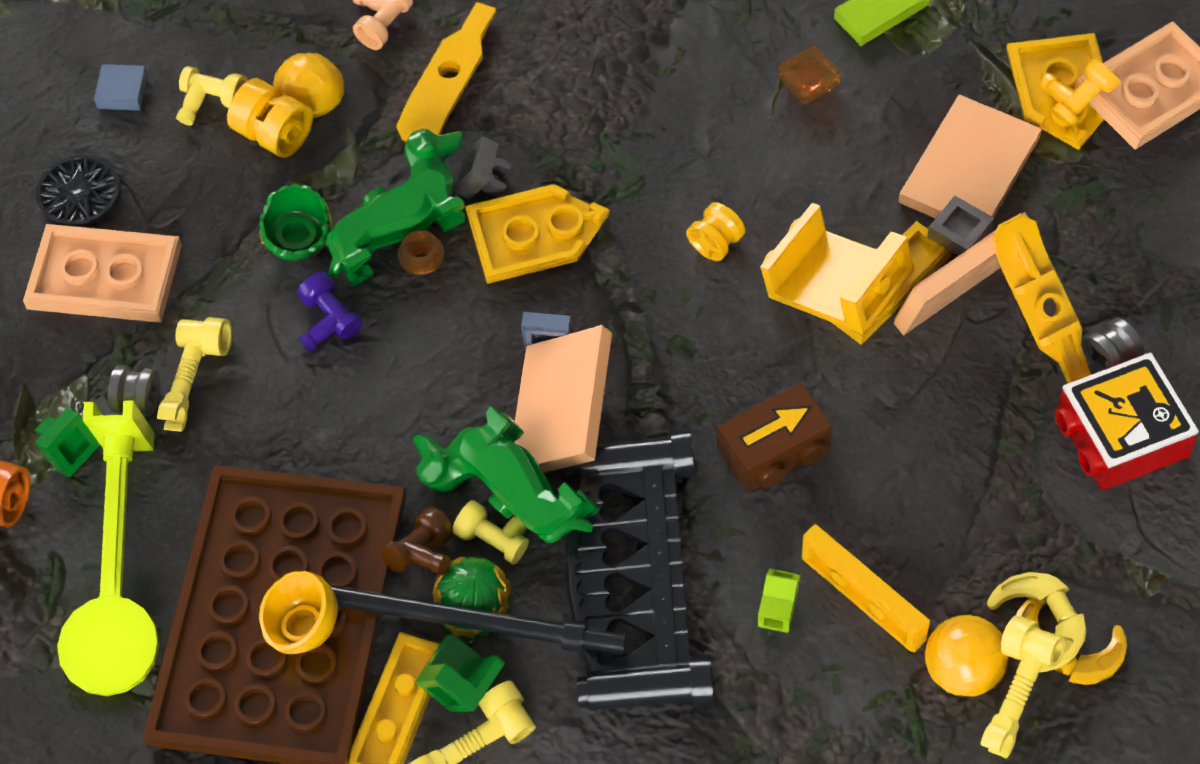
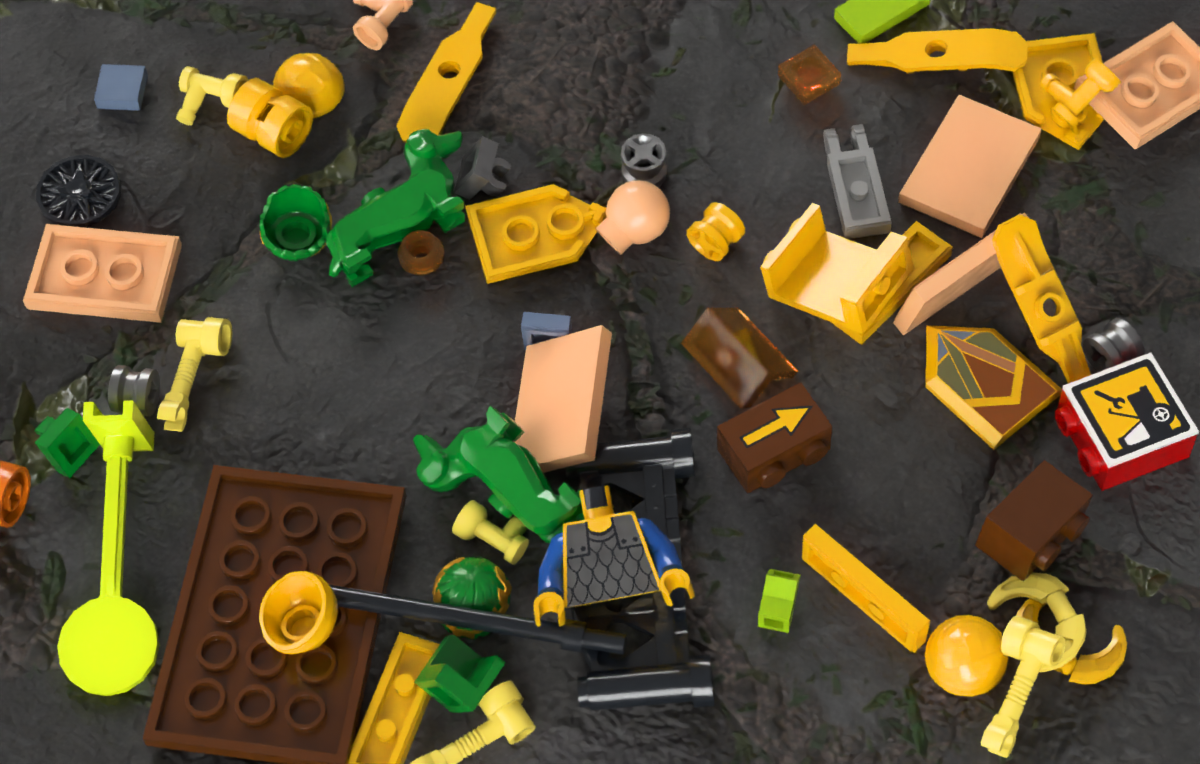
dark purple piece [297,271,363,353] -> none
reddish brown piece [381,507,453,575] -> none
flat silver tile [927,196,994,256] -> none
none -> torso [533,485,695,627]
none -> light nougat piece [595,180,670,255]
none -> flat silver wheel [621,133,667,187]
none -> clear orange panel [681,307,798,408]
none -> light grey hinge [823,124,891,239]
none -> yellow piece [847,28,1028,74]
none -> tile [925,325,1062,450]
none -> reddish brown brick [975,460,1093,582]

